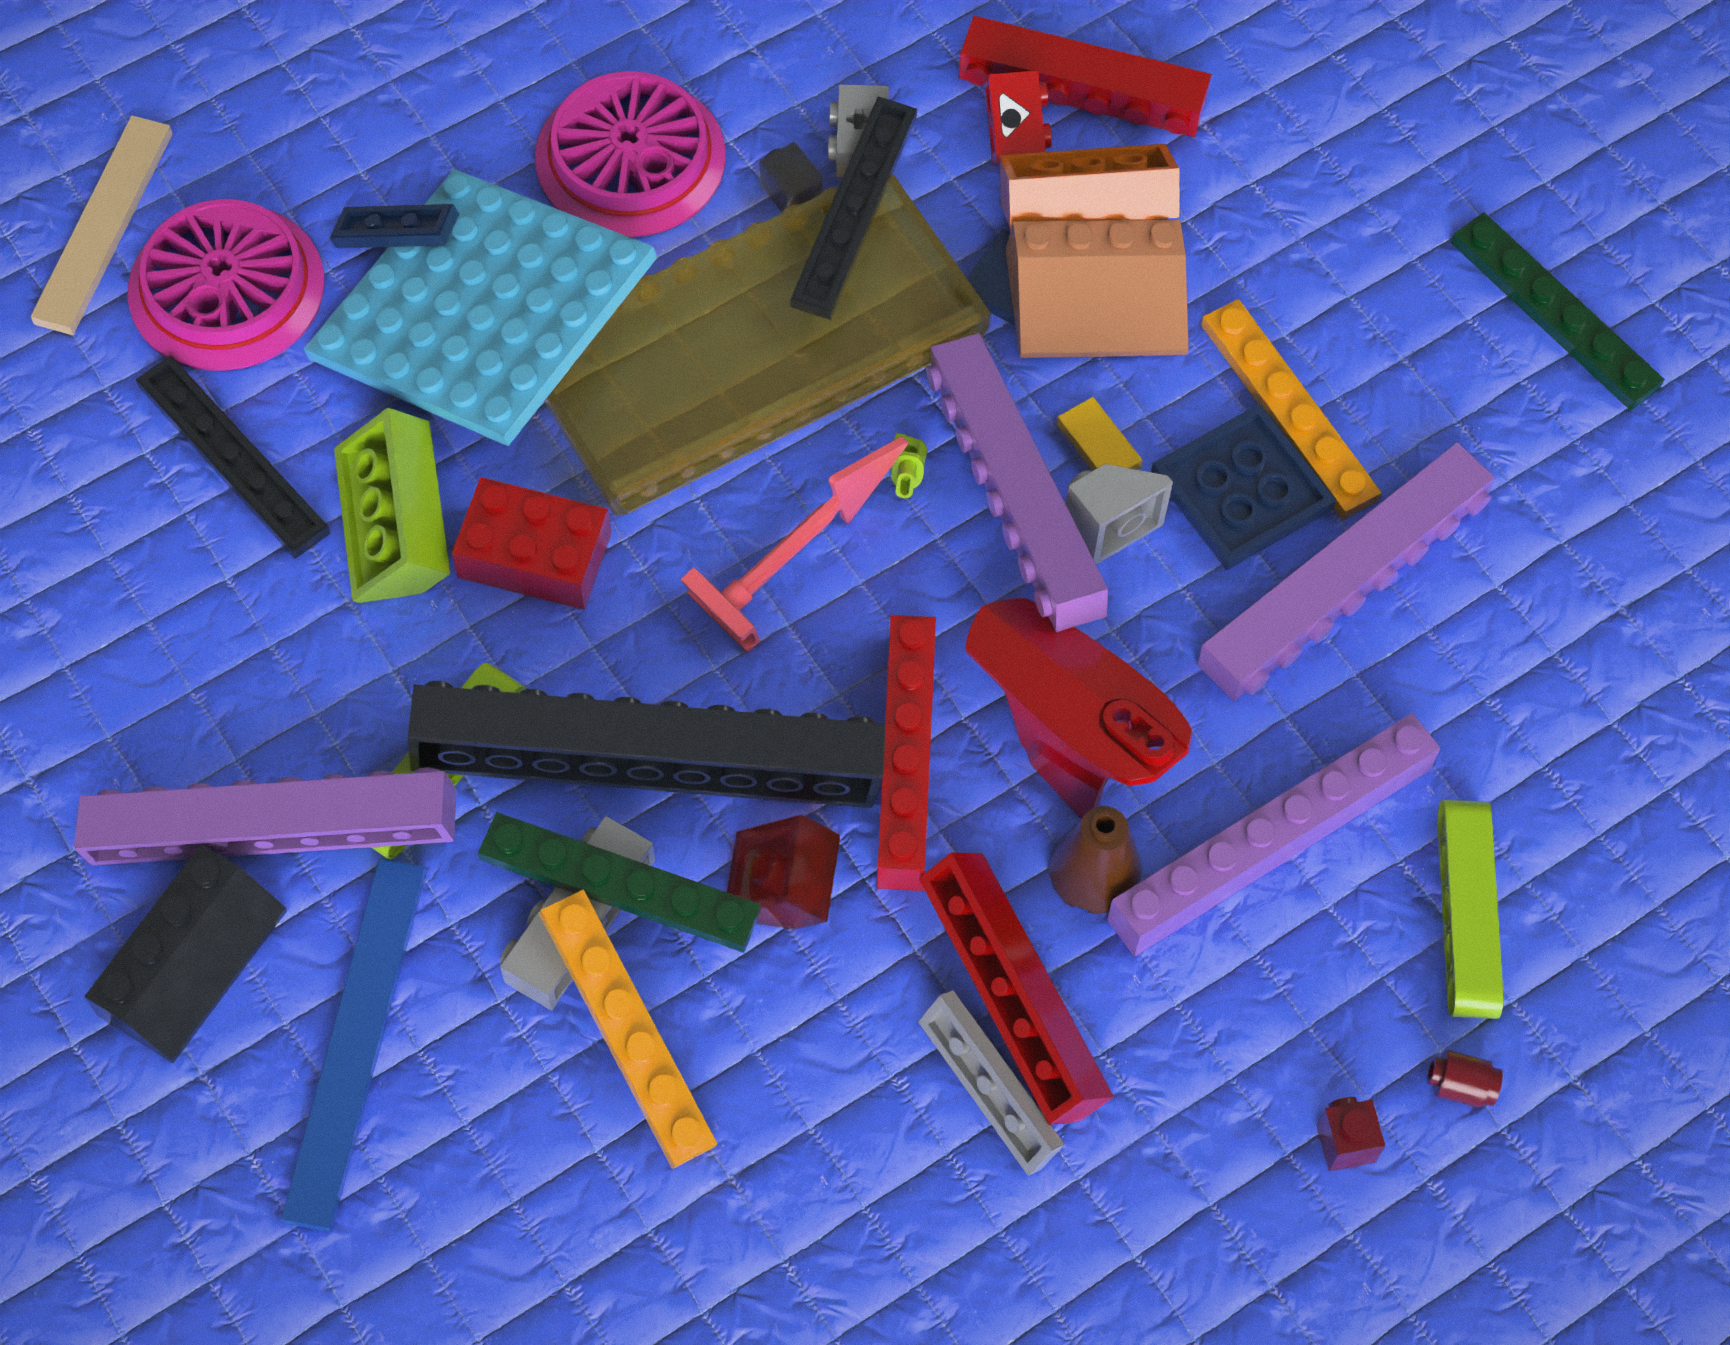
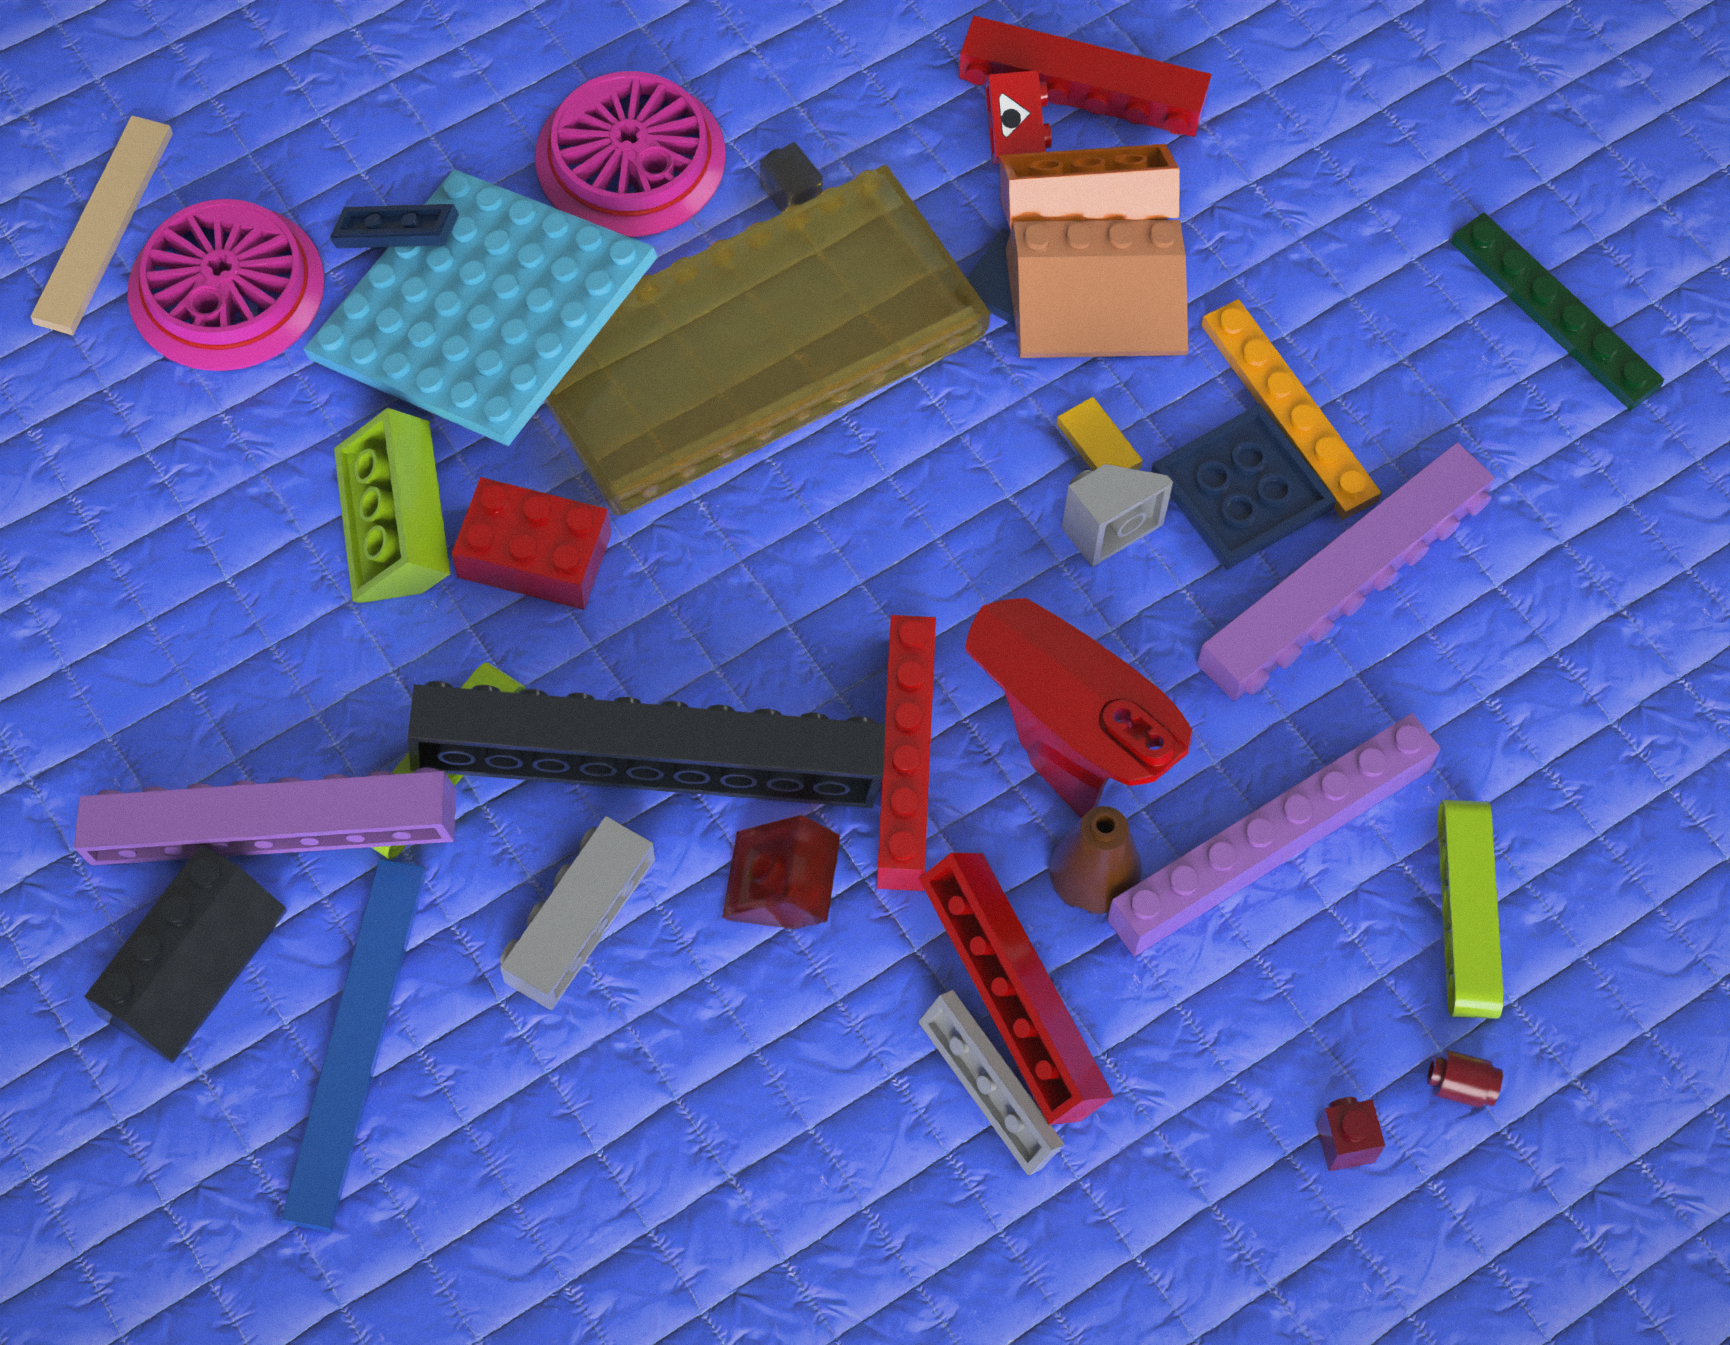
black tile [136,355,331,559] -> none
dark green plate [478,812,761,953] -> none
light orange plate [539,889,717,1169] -> none
coral piece [681,436,908,653] -> none
black tile [790,96,917,320] -> none
light grey brick [828,84,889,177] -> none
lime piece [890,433,927,498] -> none
medium lavender brick [926,333,1108,632] -> none

